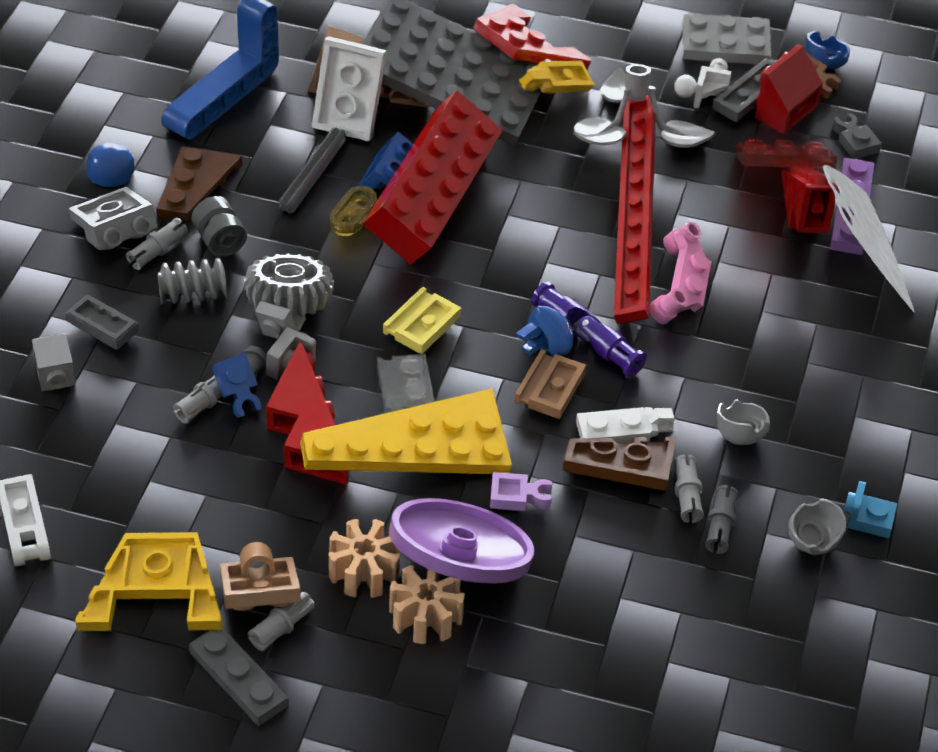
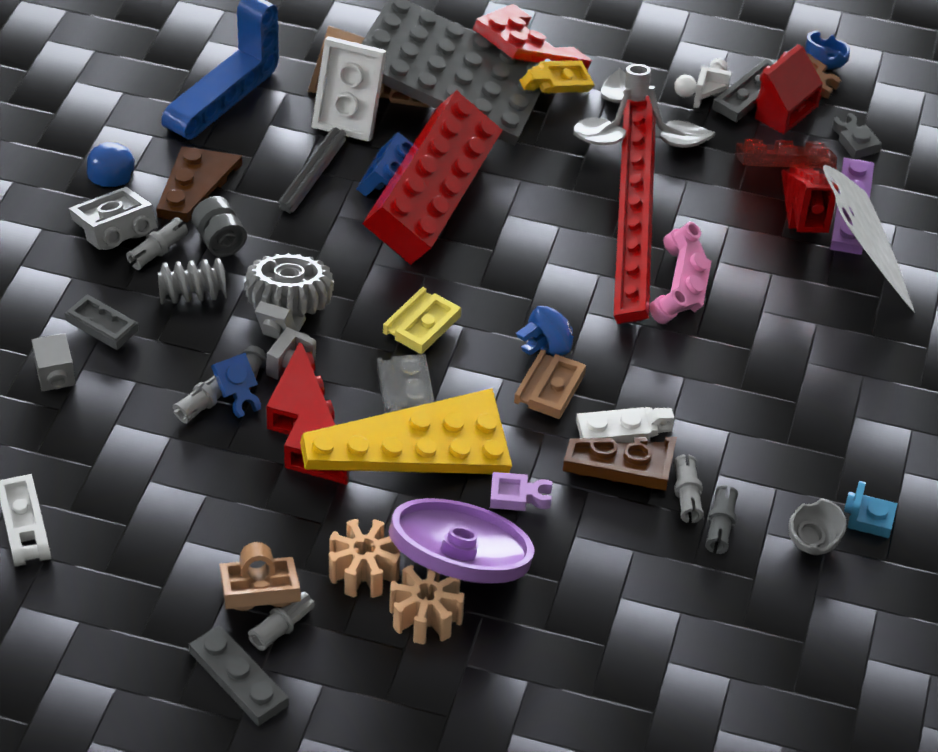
yellow wing [75,532,223,631] -> none
clear yellow plate [330,186,377,236] -> none
dark purple piece [531,281,647,378] -> none
light grey plate [682,13,771,64] -> none
light grey hair [717,399,770,445] -> none

